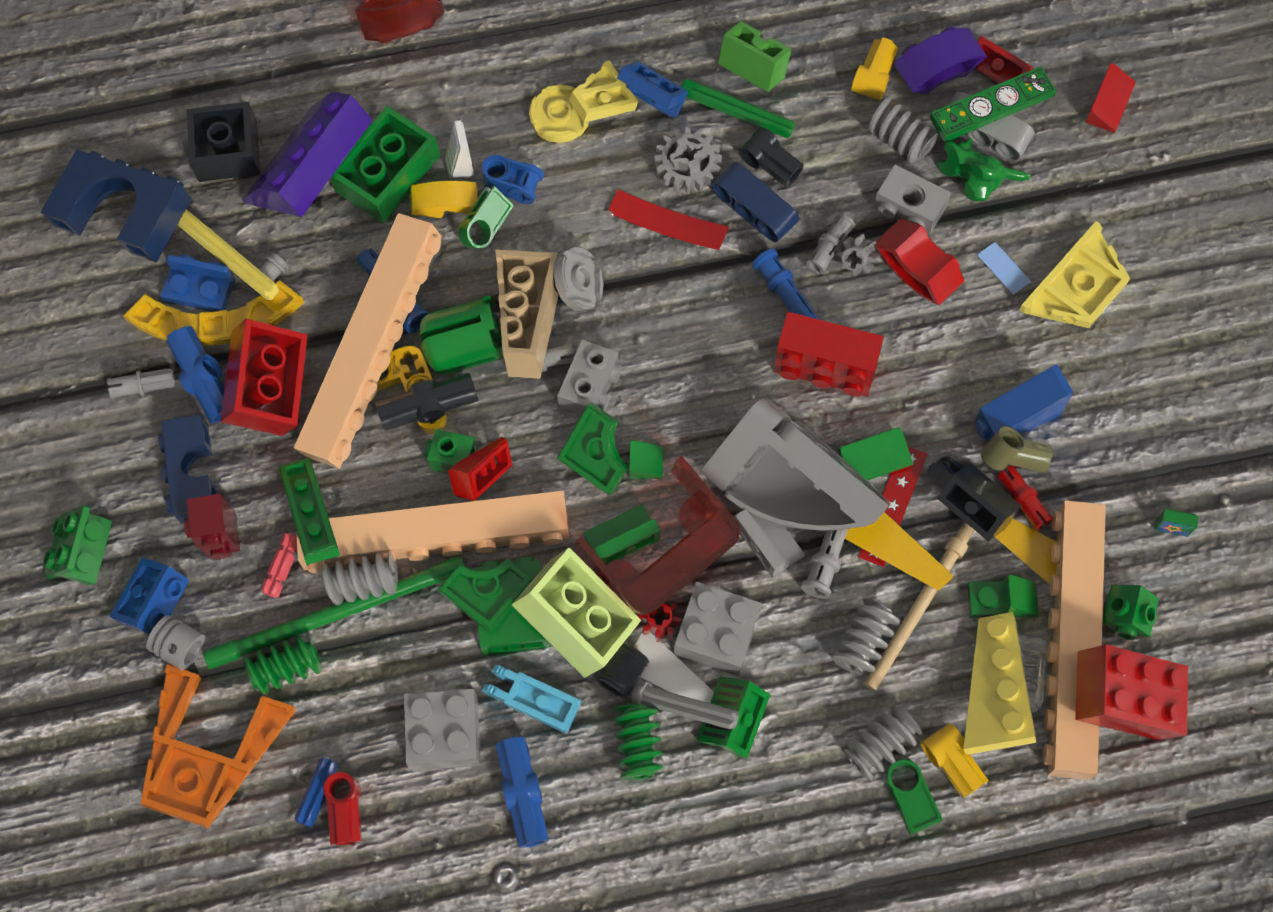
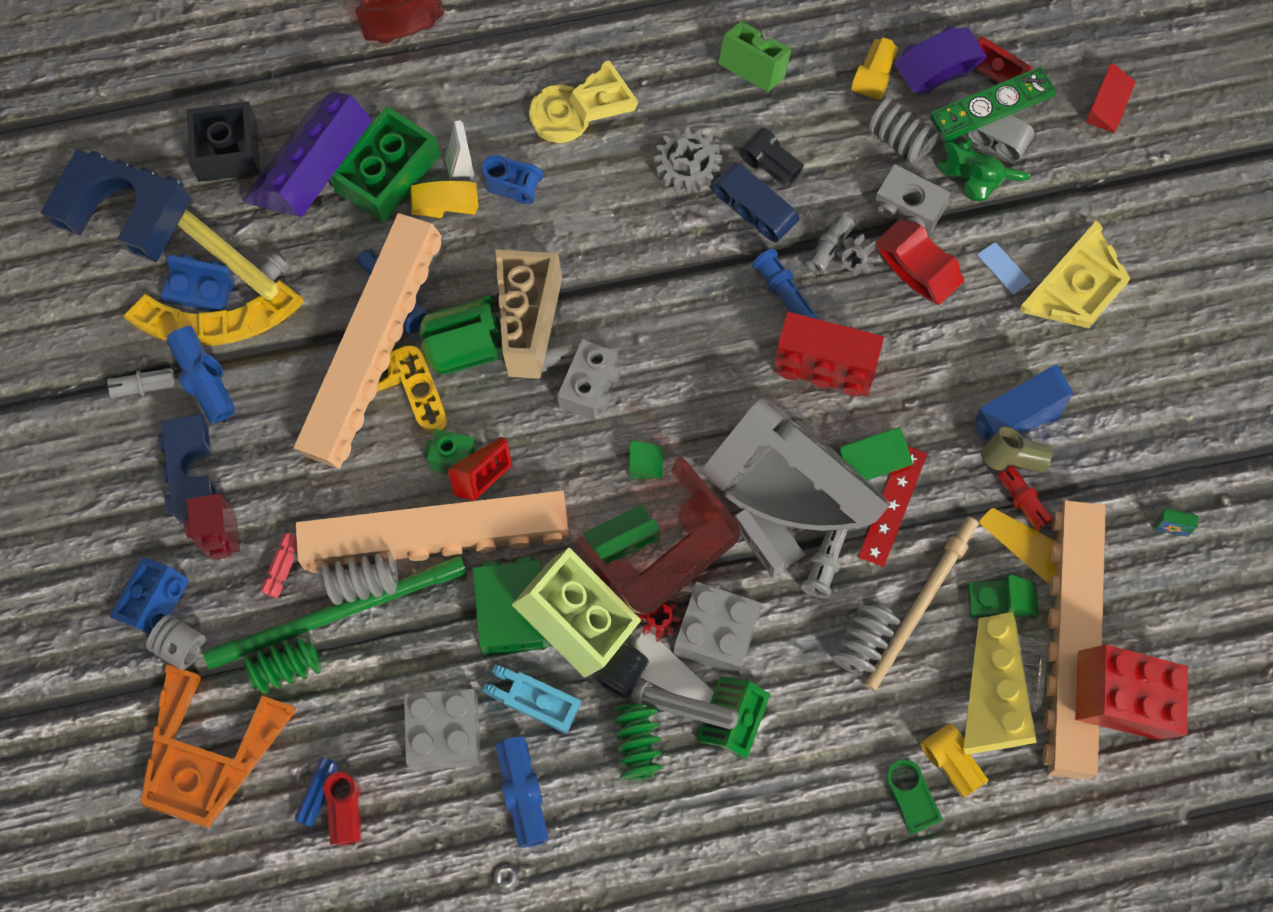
green bracket [42,505,112,586] -> none
red brick [220,318,308,436] -> none
green tile [278,458,340,565] -> none
black piece [375,372,479,431] -> none
green tile [437,558,534,634] -> none
piece [458,186,514,249] -> none
light grey tile [554,247,604,311] -> none
green tile [556,403,629,495] -> none
red sticker [607,189,730,250] -> none
blue bracket [617,61,688,118] -> none
green axle [681,79,795,138] -> none
light grey piece [844,705,922,781] -> none
yellow sticker [845,512,953,590] -> none
black hinge [927,456,1022,542] -> none
green brick [1102,585,1159,640] -> none

